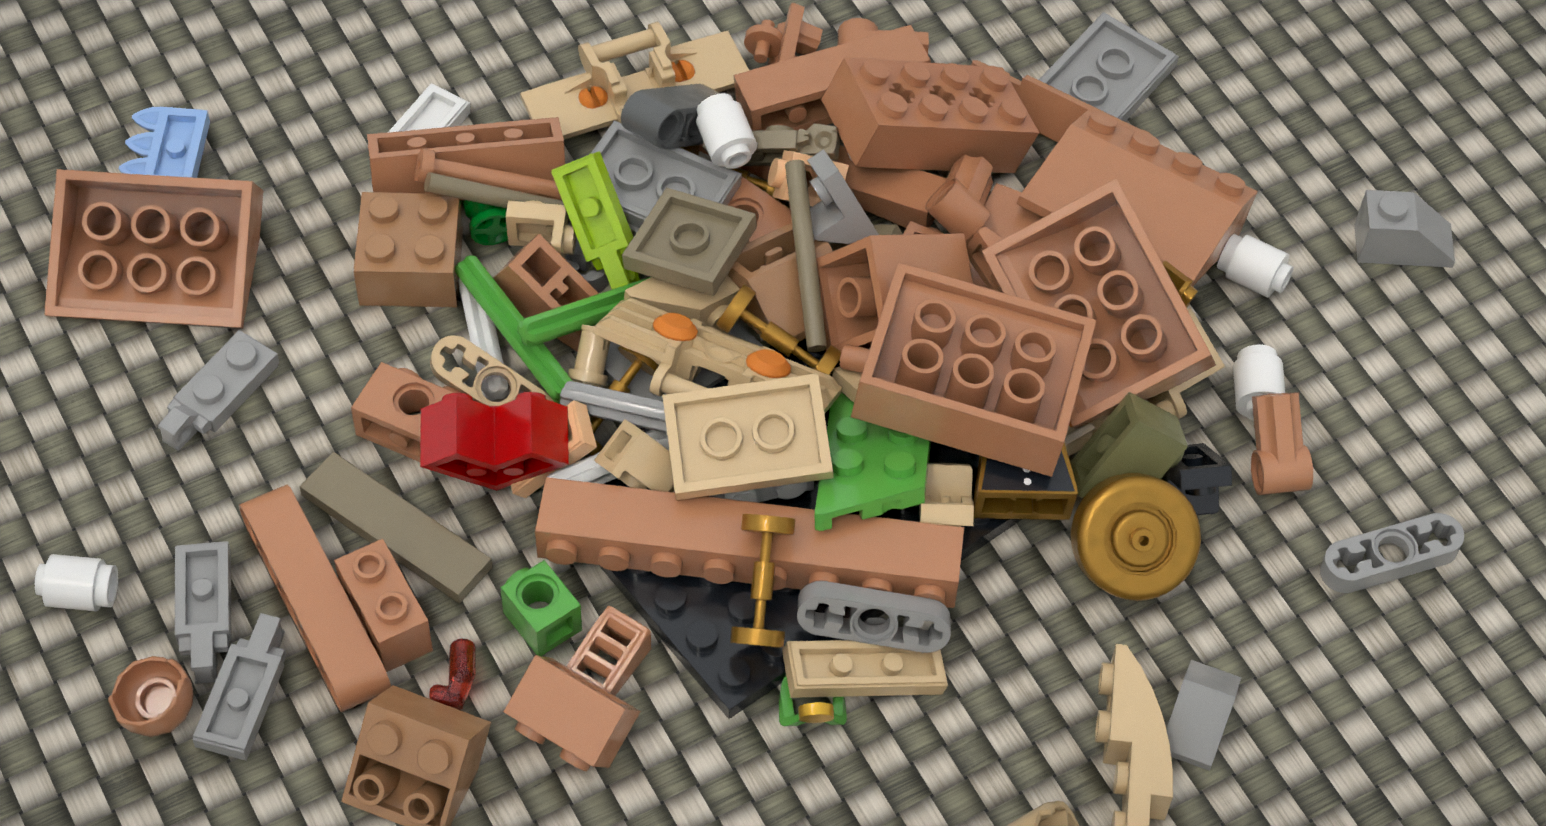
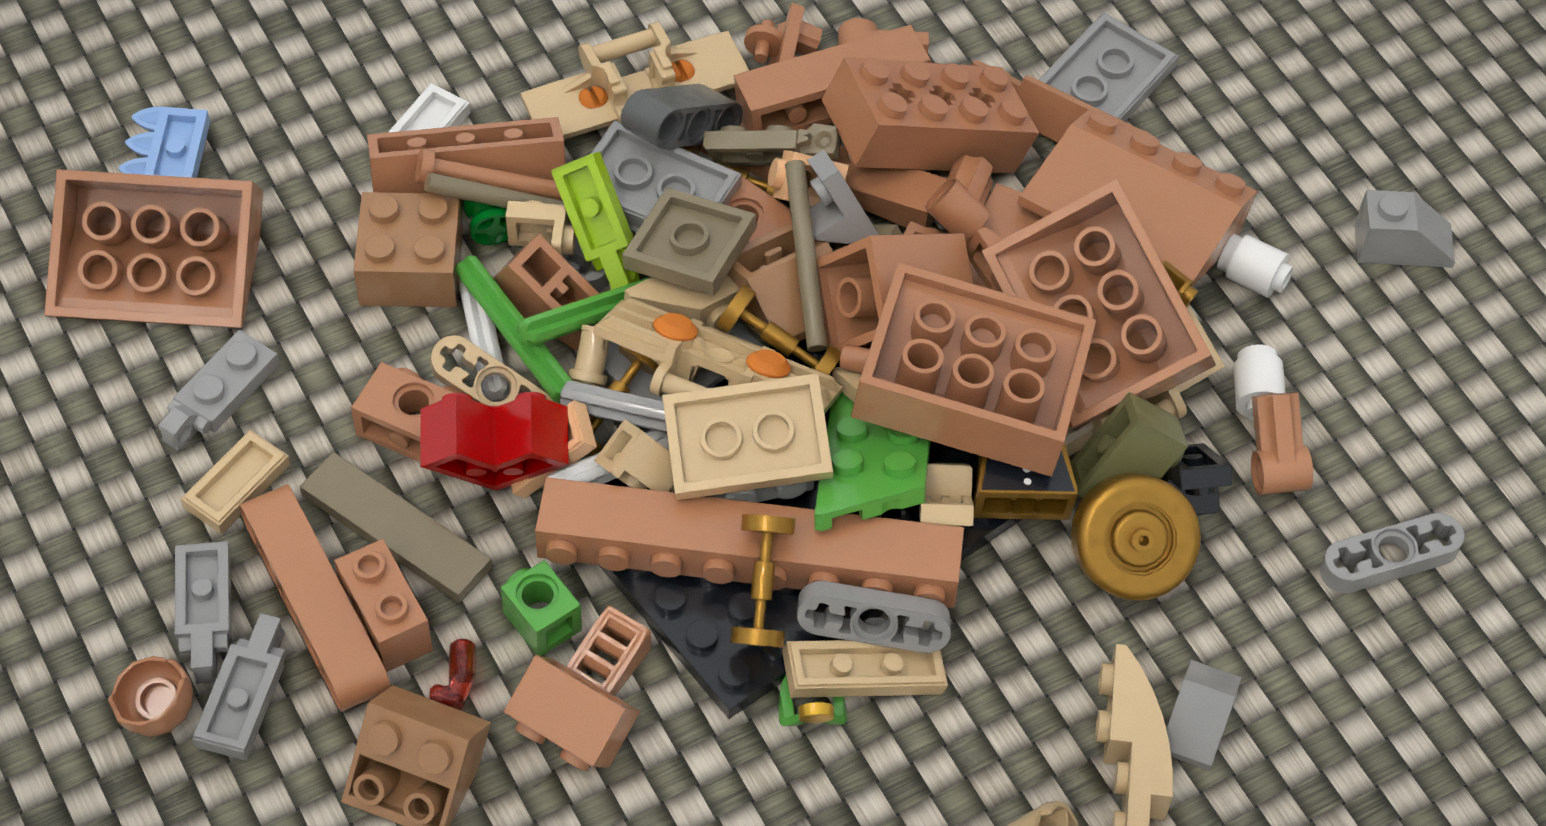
white brick [35,554,118,611] -> none
white brick [696,93,757,169] -> none
none -> tan tile [181,430,291,535]

